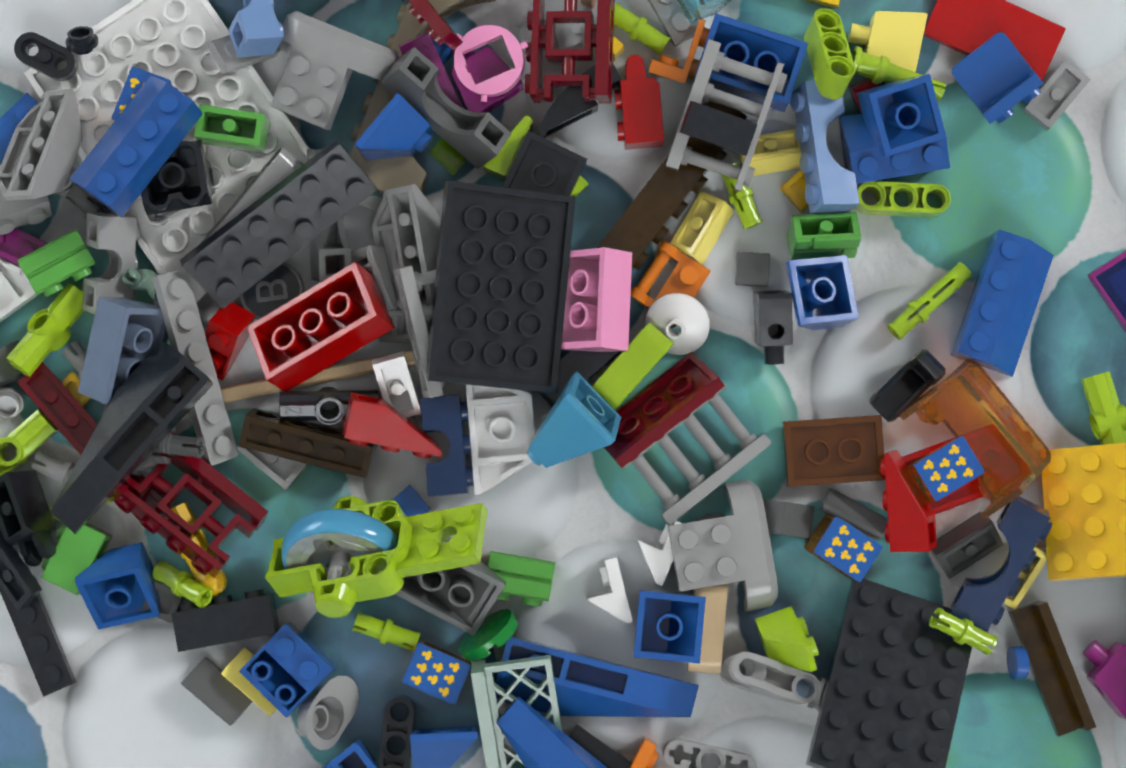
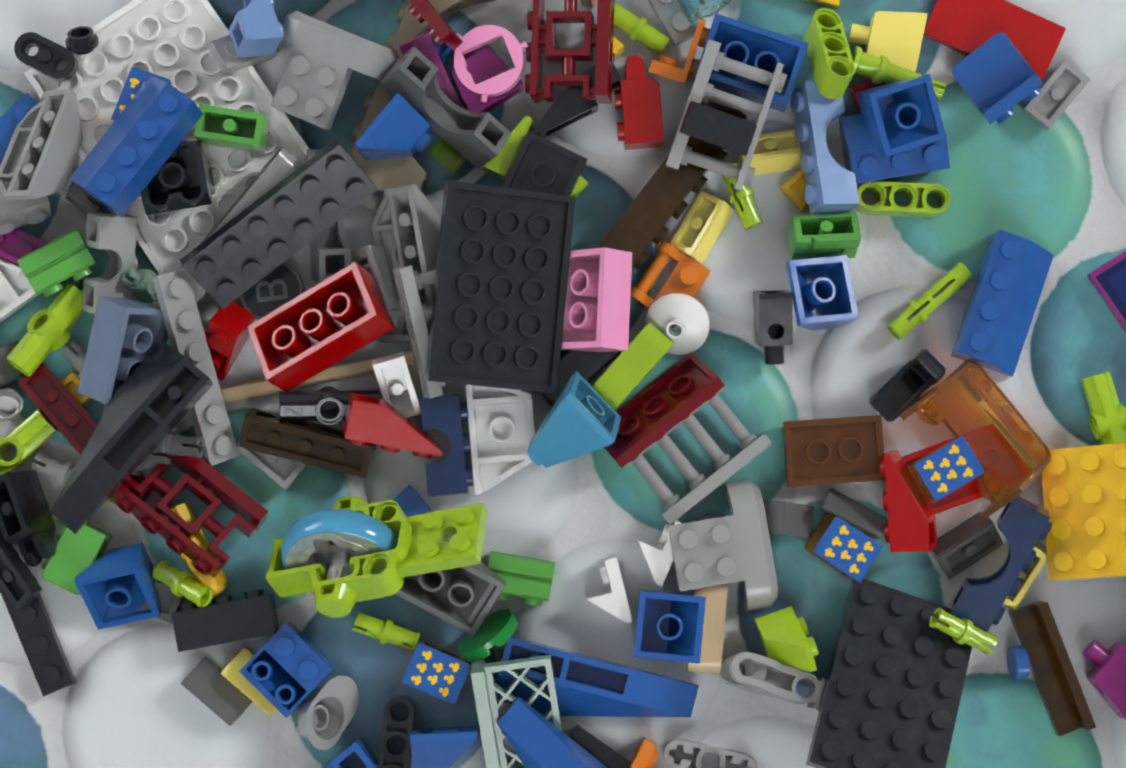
dark grey tile [735,252,770,287] -> none

